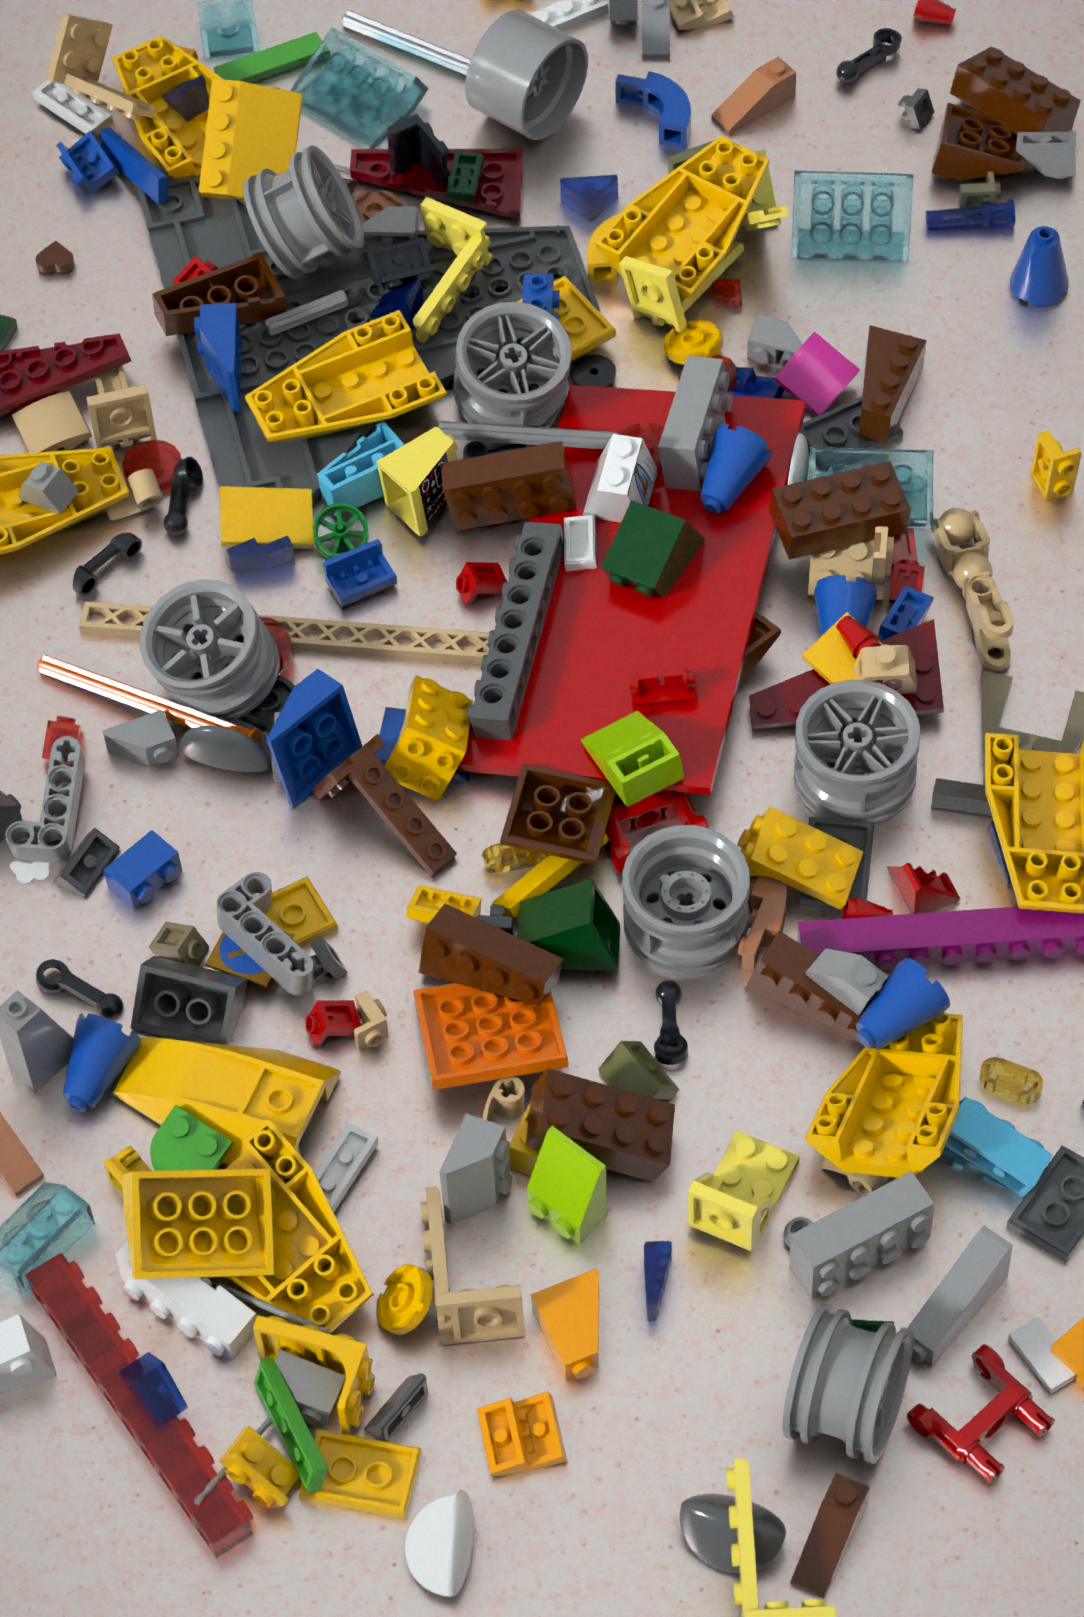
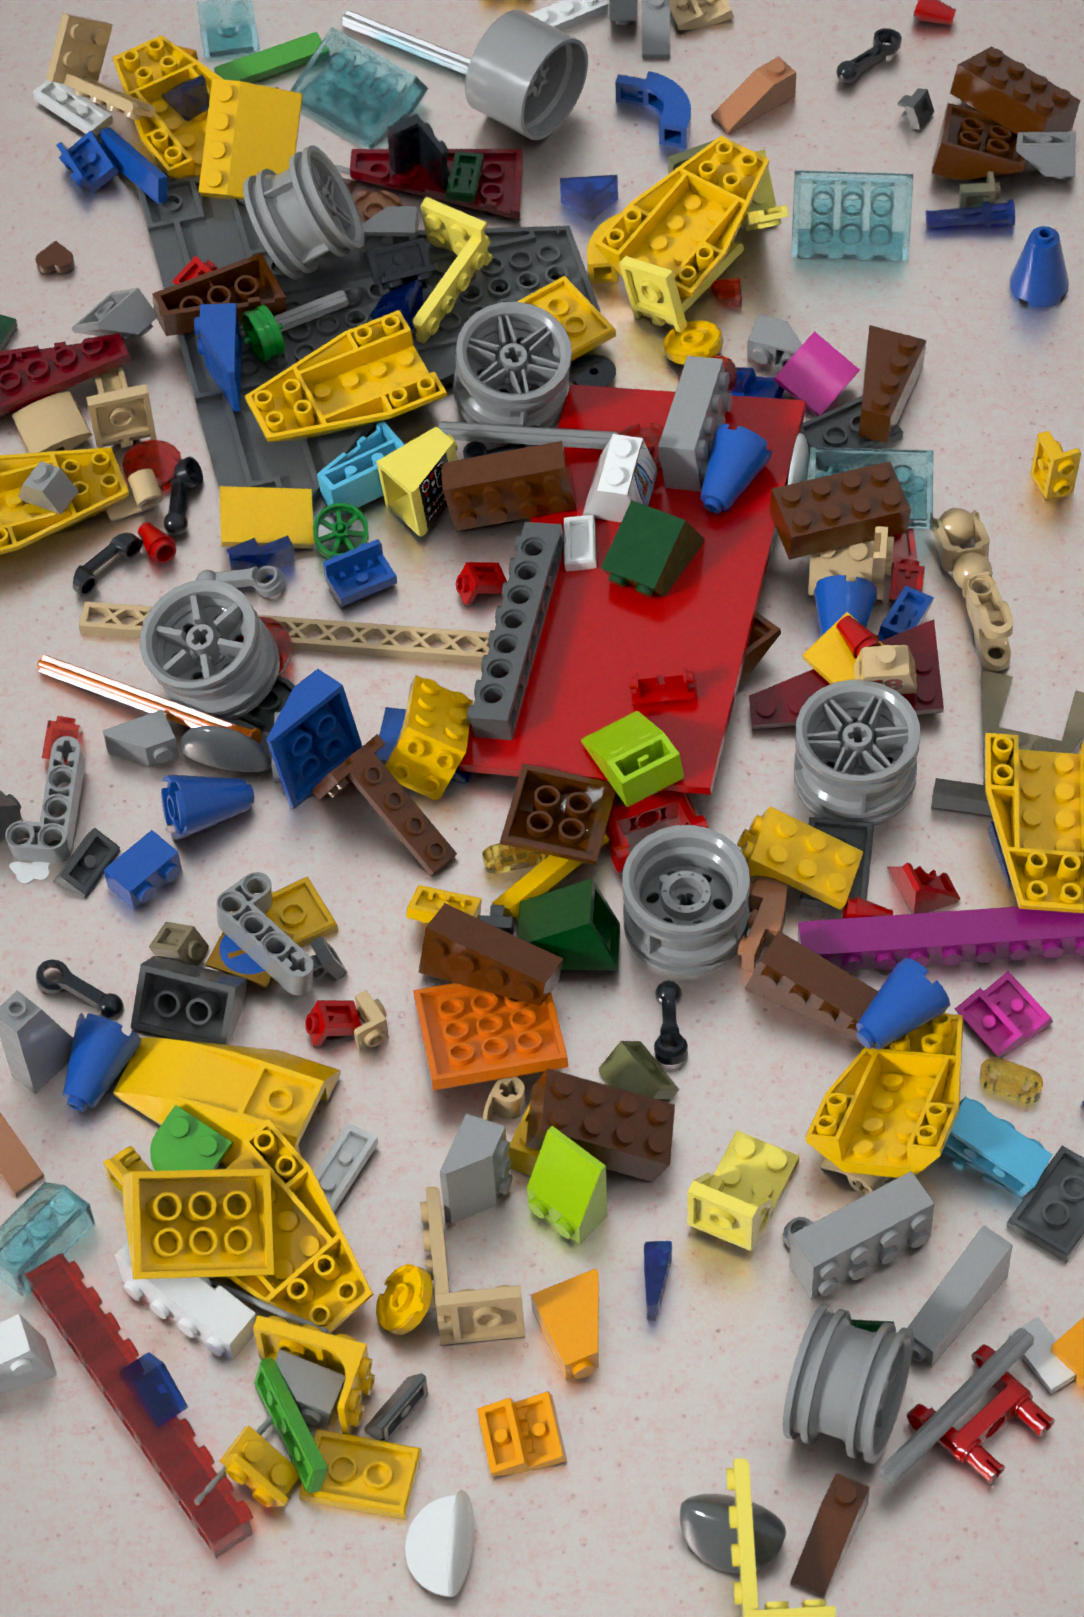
blue bracket [522,274,560,321] -> none
light grey slope [805,948,888,1015] -> none
none -> light grey slope [71,288,159,338]
none -> red cone [138,522,176,564]
none -> blue cone [161,775,254,840]
none -> light grey piece [196,565,286,597]
none -> green wheel [241,305,285,362]
none -> light grey axle [879,1328,1034,1485]
none -> dark pink slope [955,971,1053,1058]

